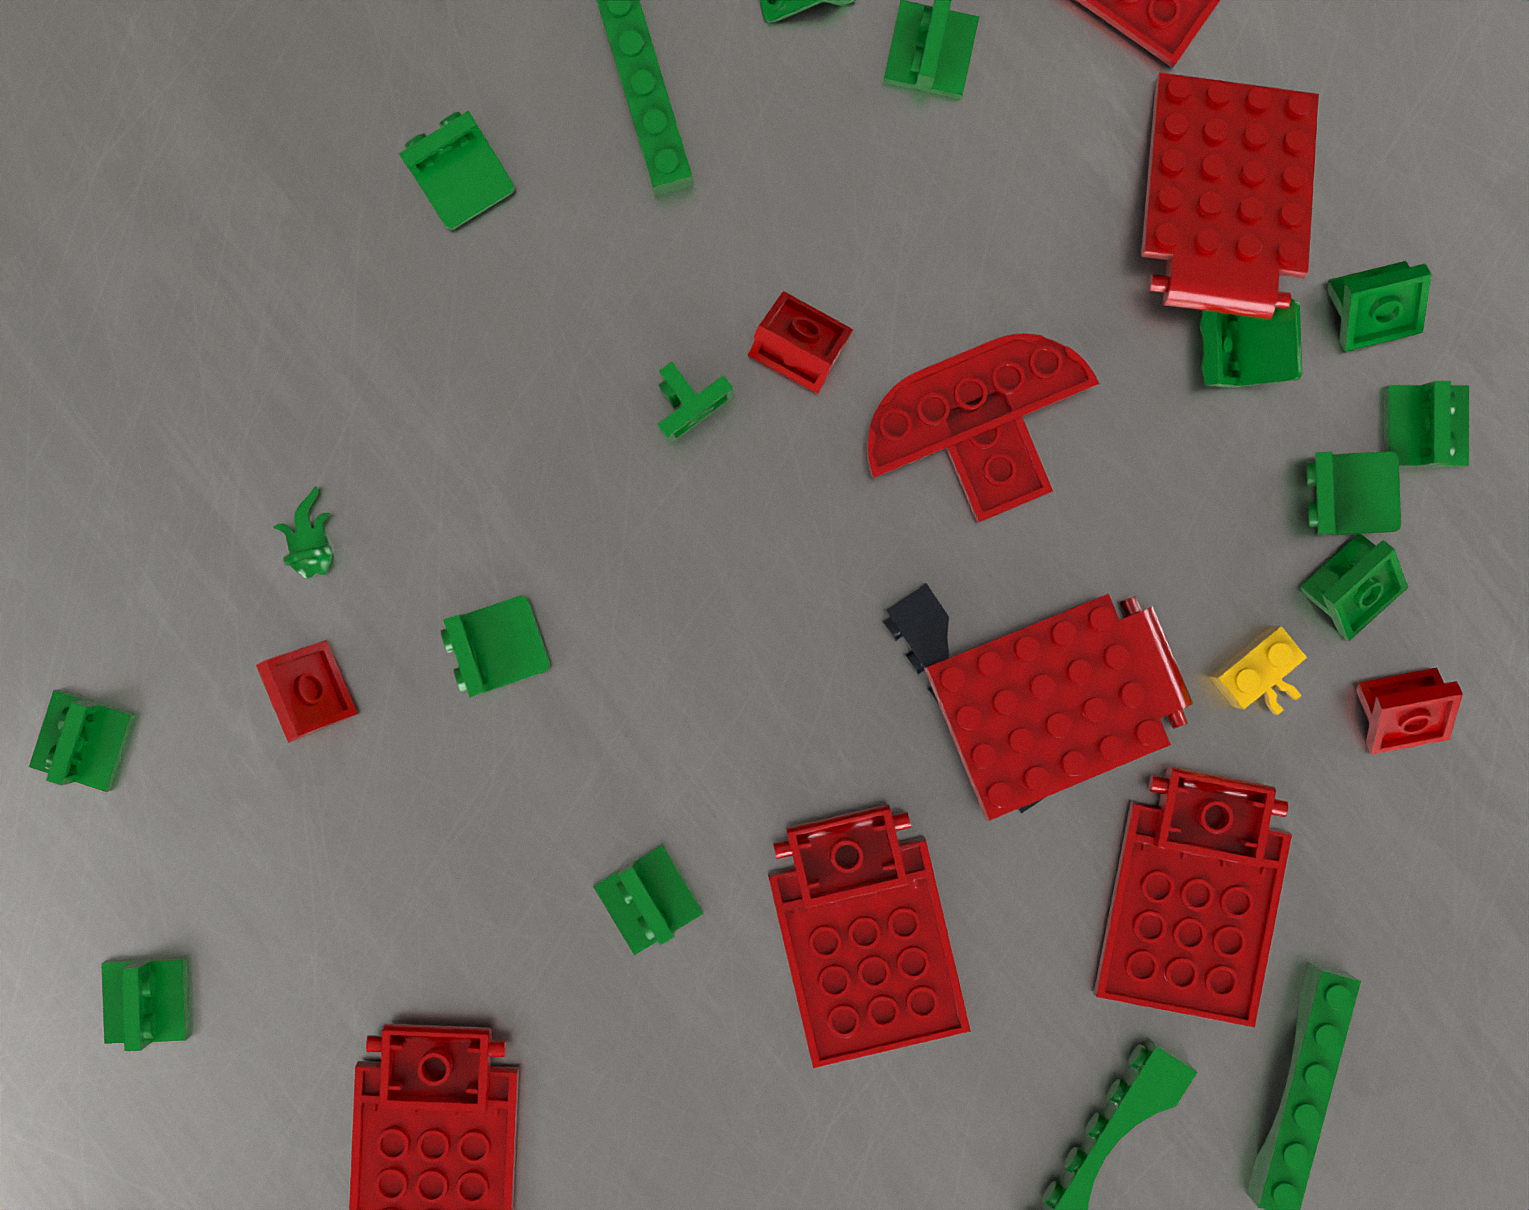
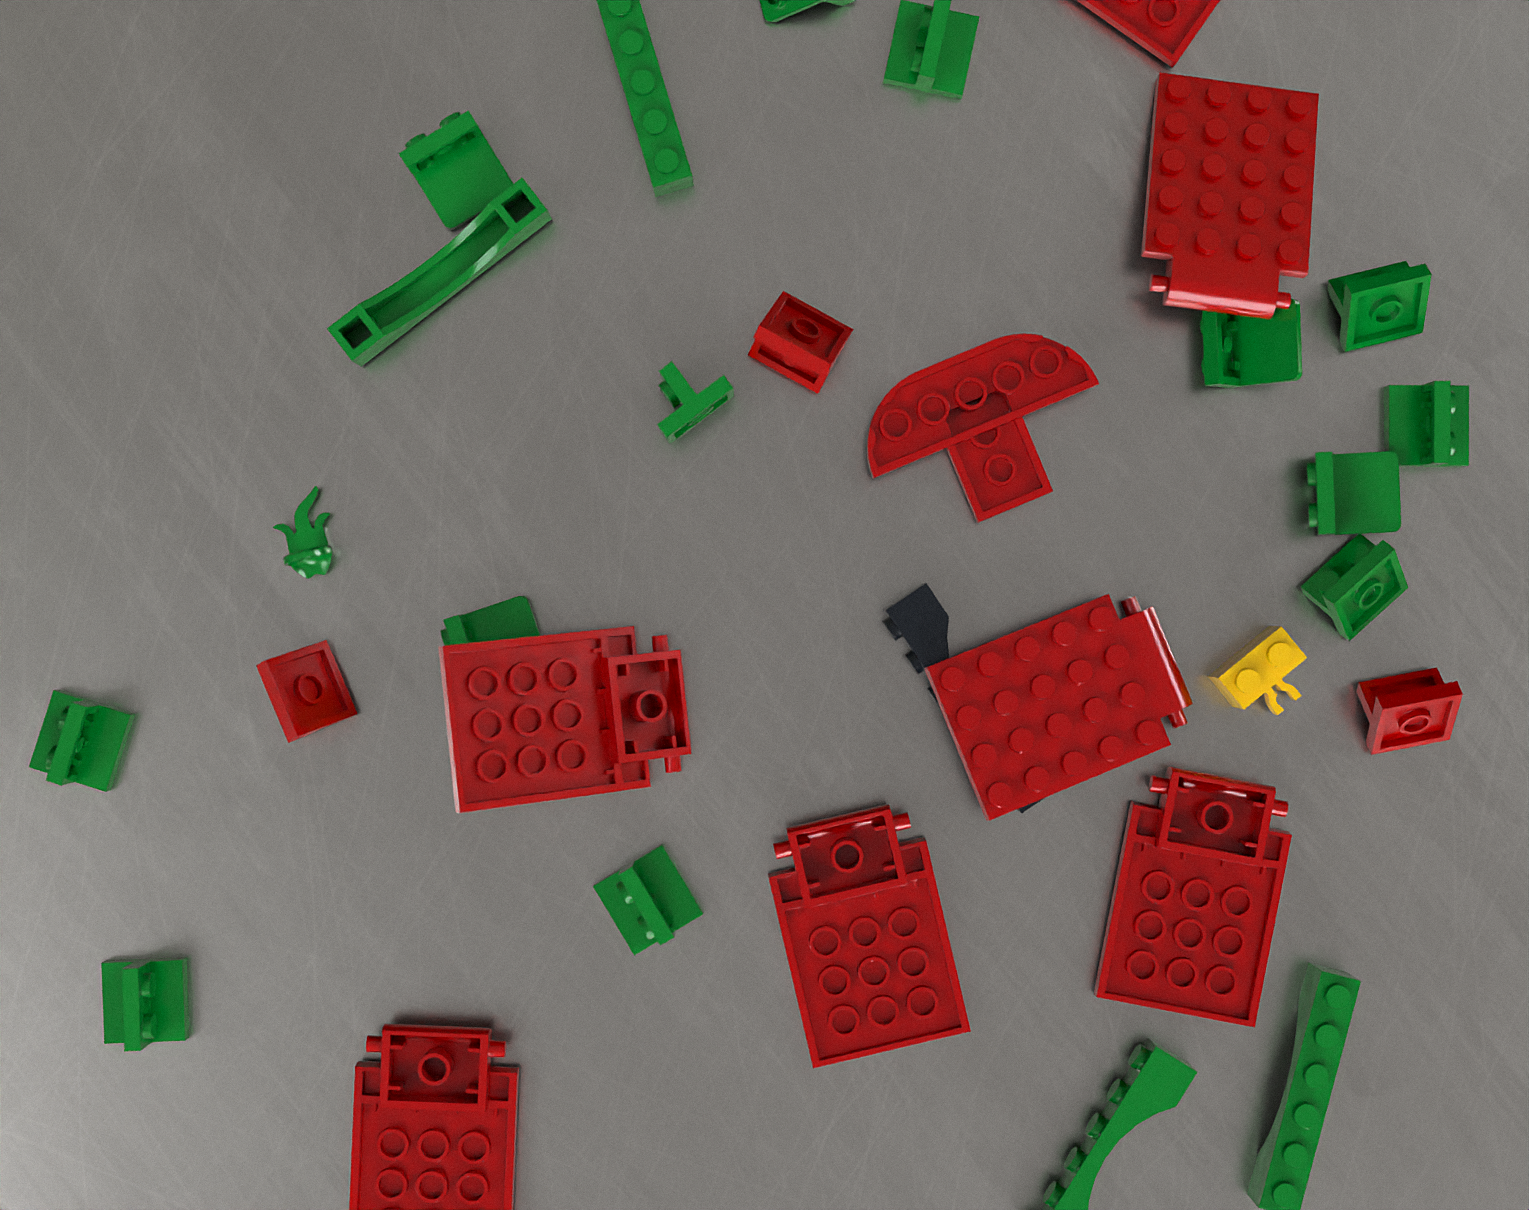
none -> green arch [327,178,552,367]
none -> red plate [438,626,692,813]

